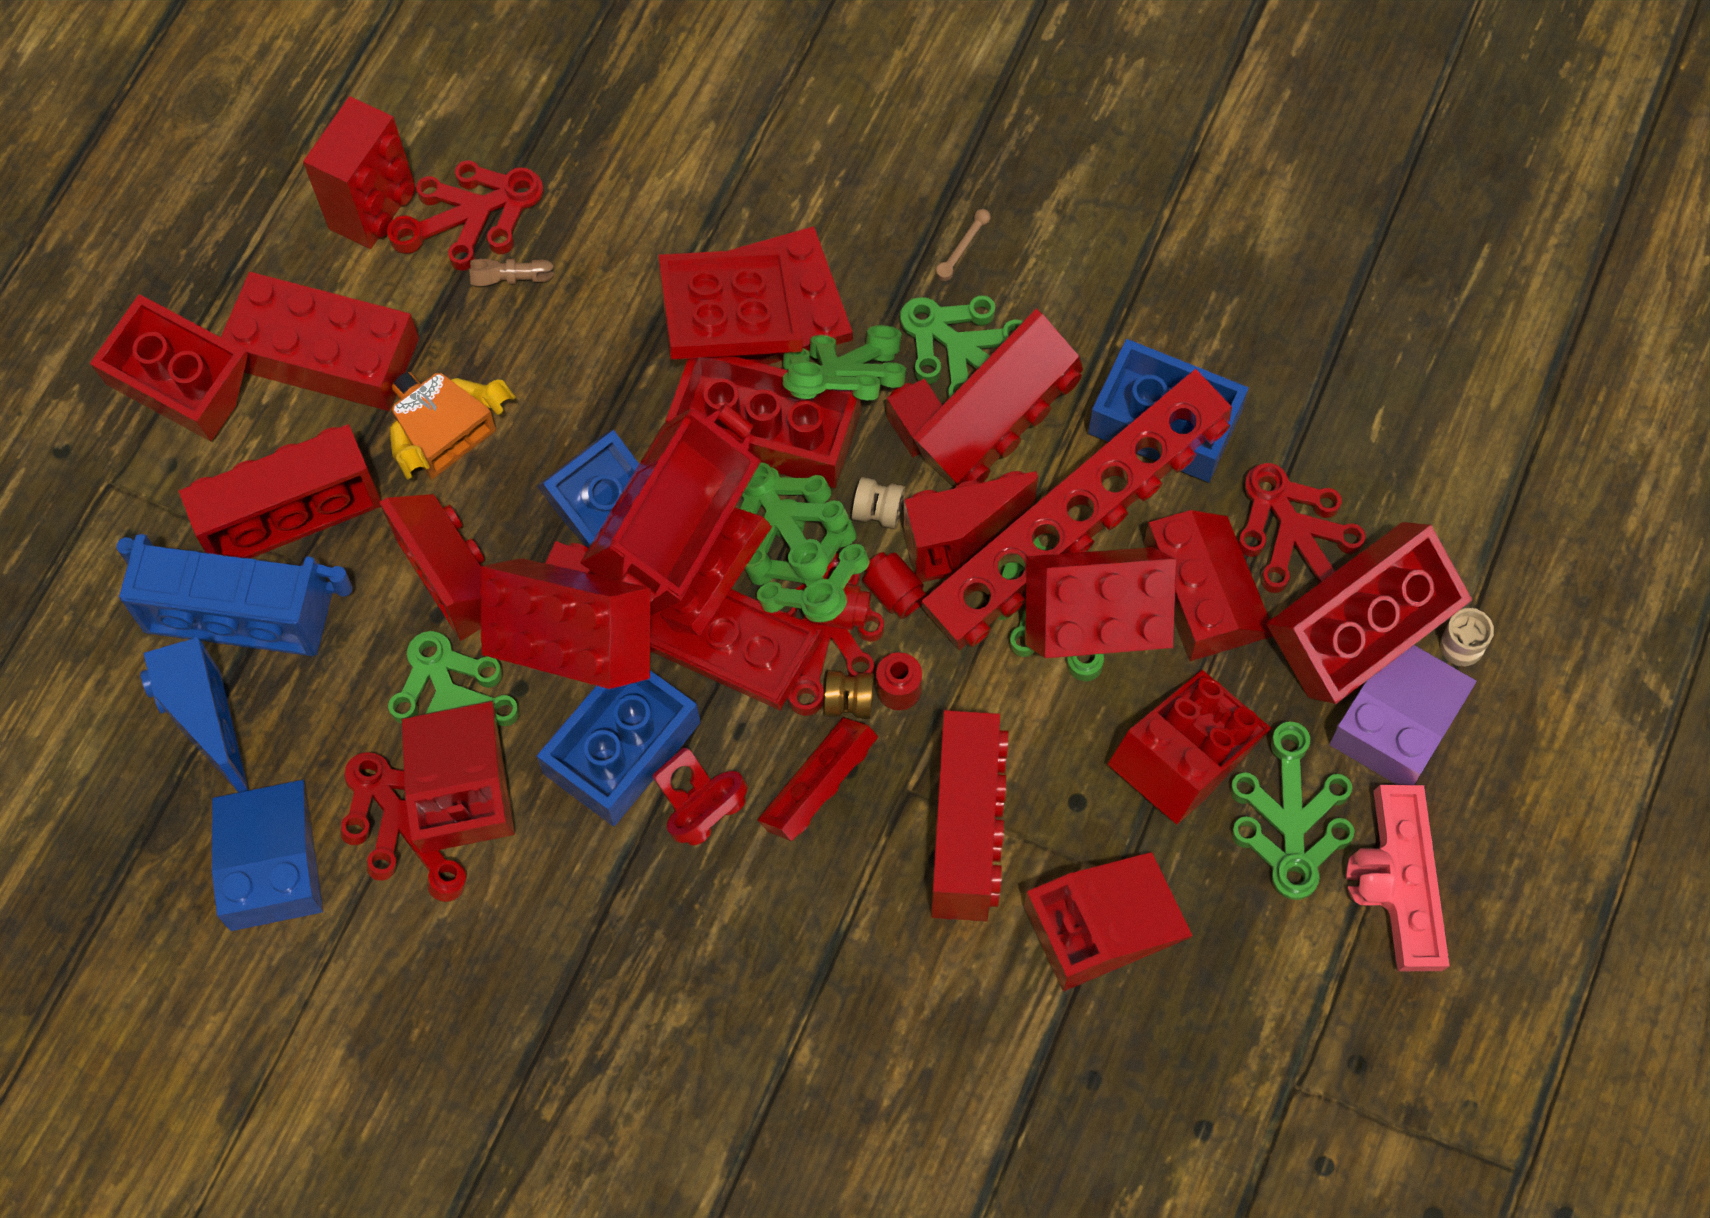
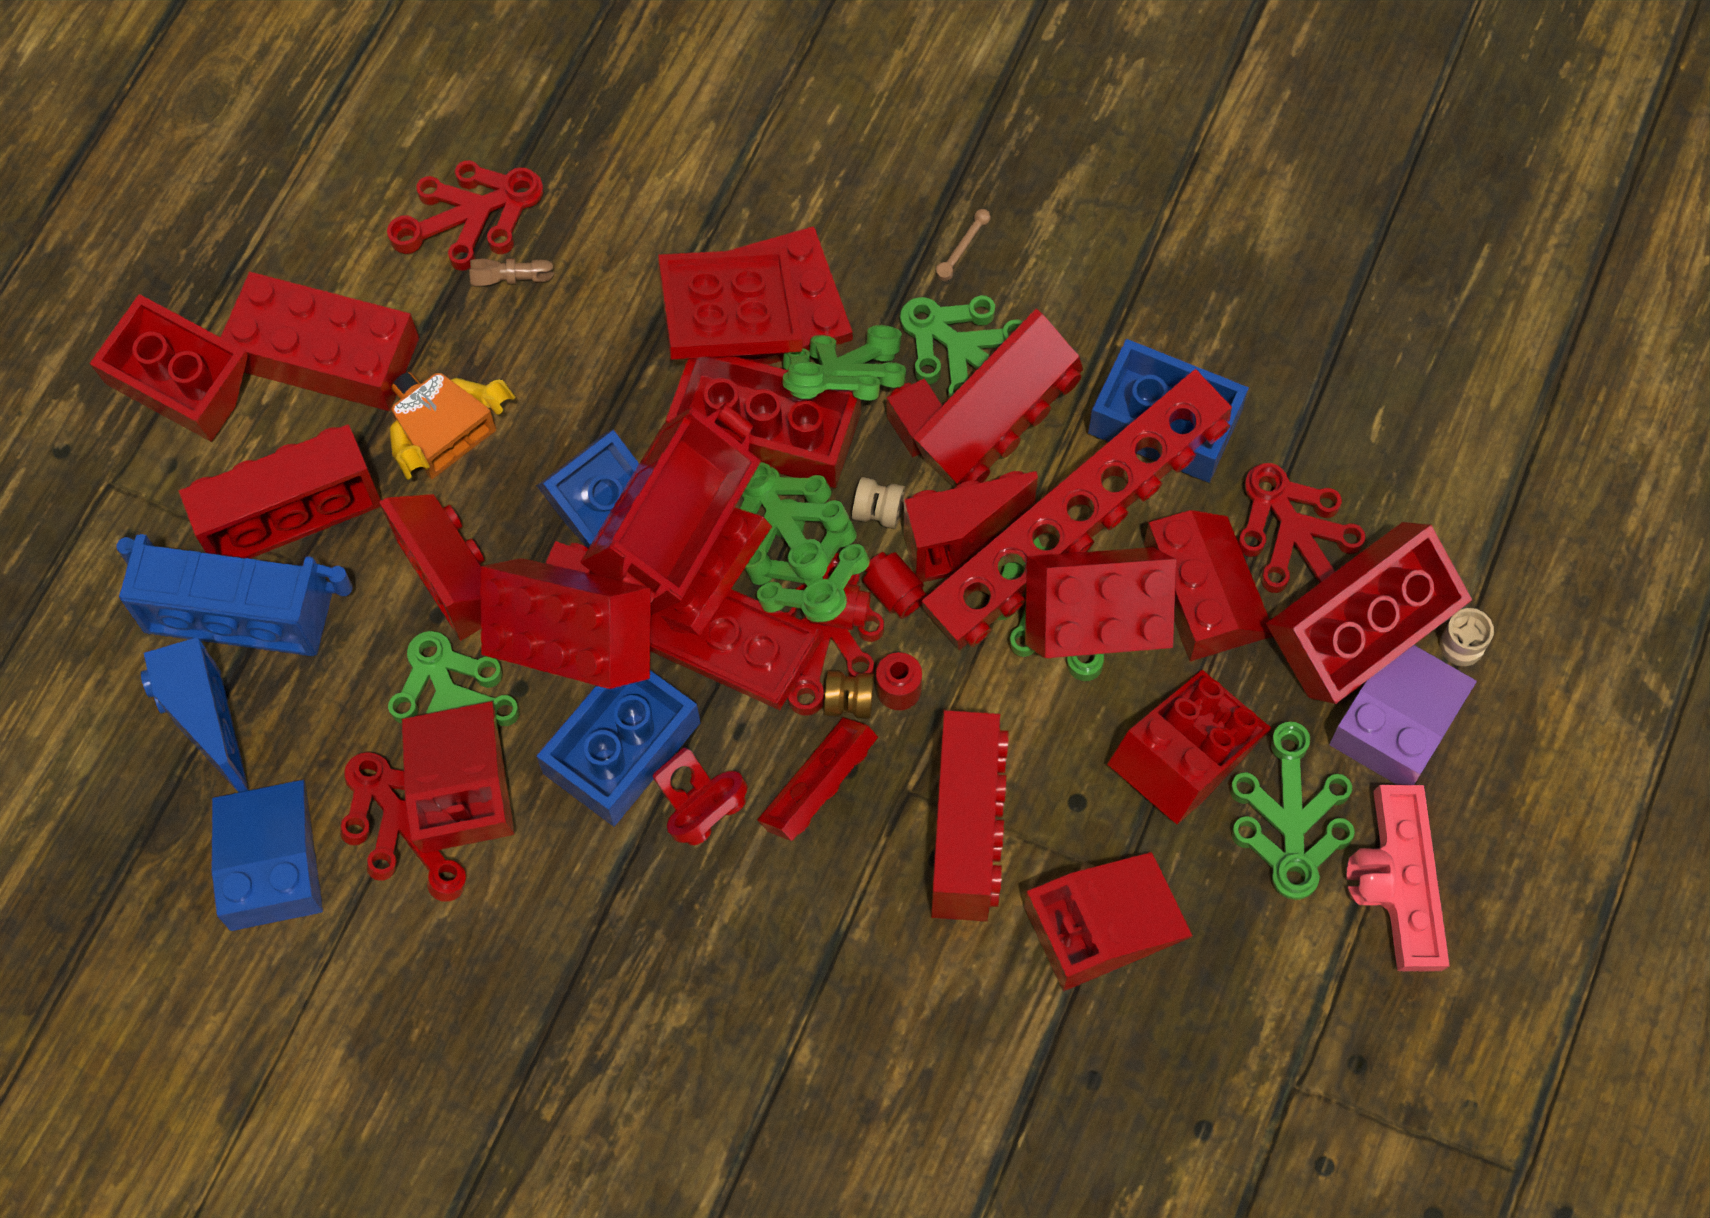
red brick [303,96,415,249] -> none

